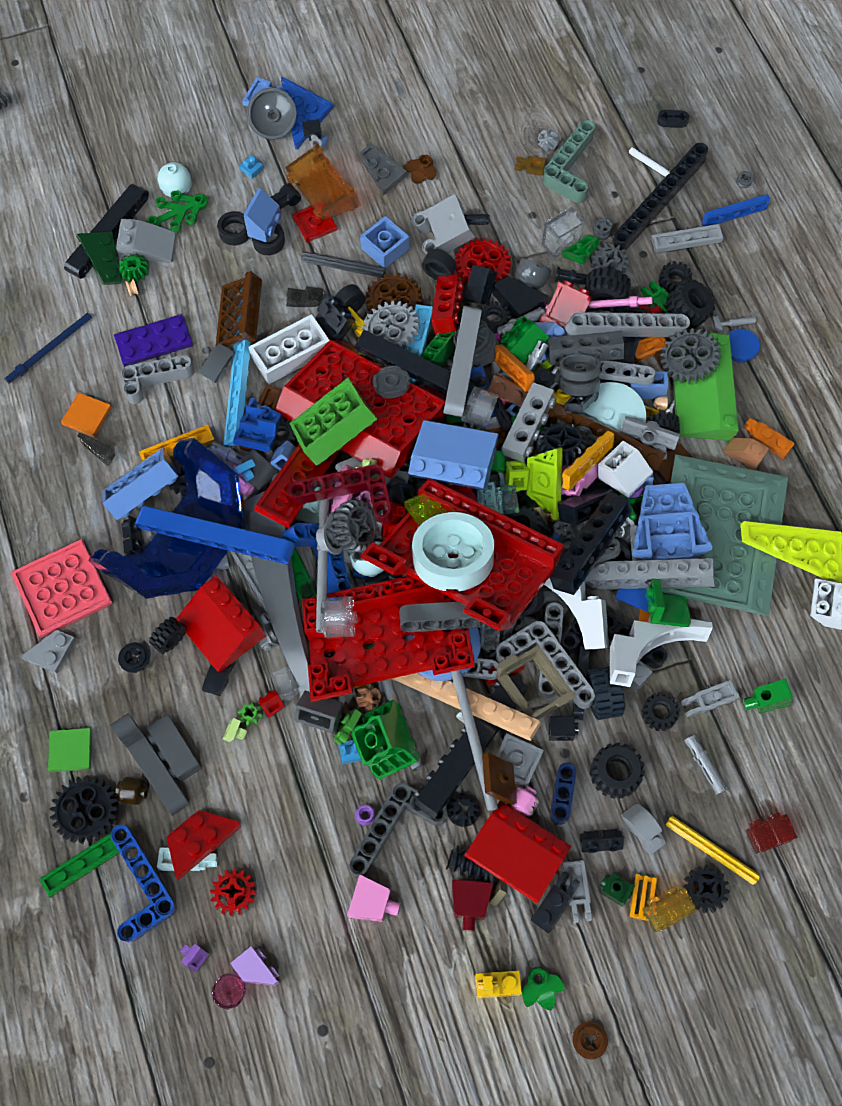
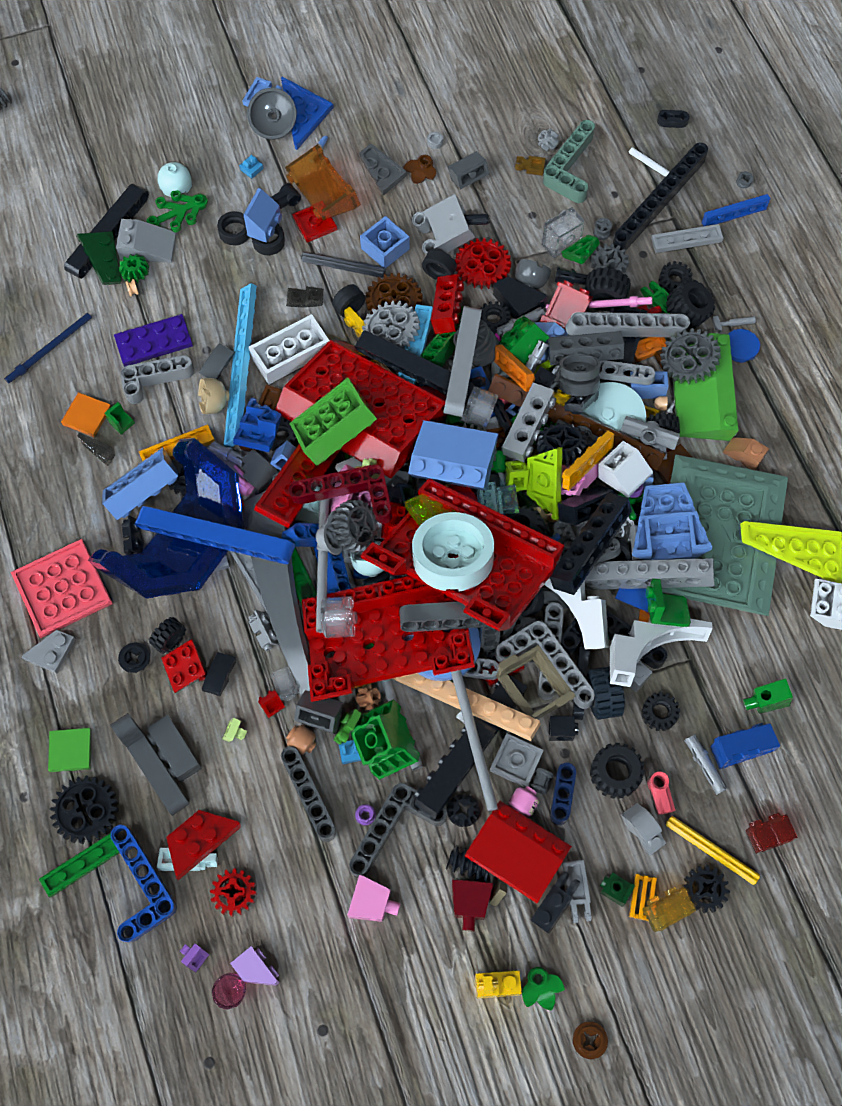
dark brown head [116,777,149,805] -> none
red slope [176,575,266,673] -> none
reddish brown fence [215,271,262,346] -> none
dark azure tile [233,459,256,482] -> none
bright green gear [238,701,263,728] -> none
black piece [302,119,322,151] -> none
black plate [315,296,356,340] -> none
dark grey tile [373,366,410,398] -> none
black hinge [464,265,497,305] -> none
reddish brown plate [482,752,517,805] -> none
black hinge [580,829,624,853] -> none
light grey hinge [680,680,740,718] -> none
orange hinge [743,418,795,459] -> none
none -> green panel [104,402,135,435]
none -> red hinge [161,639,207,693]
none -> tan cylinder [198,378,229,414]
none -> dark grey beam [281,746,336,842]
none -> nougat head [286,725,317,755]
none -> light grey tile [427,132,443,149]
none -> dark grey brick [447,151,489,190]
none -> dark grey bush [529,768,553,795]
none -> coral piece [647,772,676,815]
none -> blue wedge [710,723,780,770]

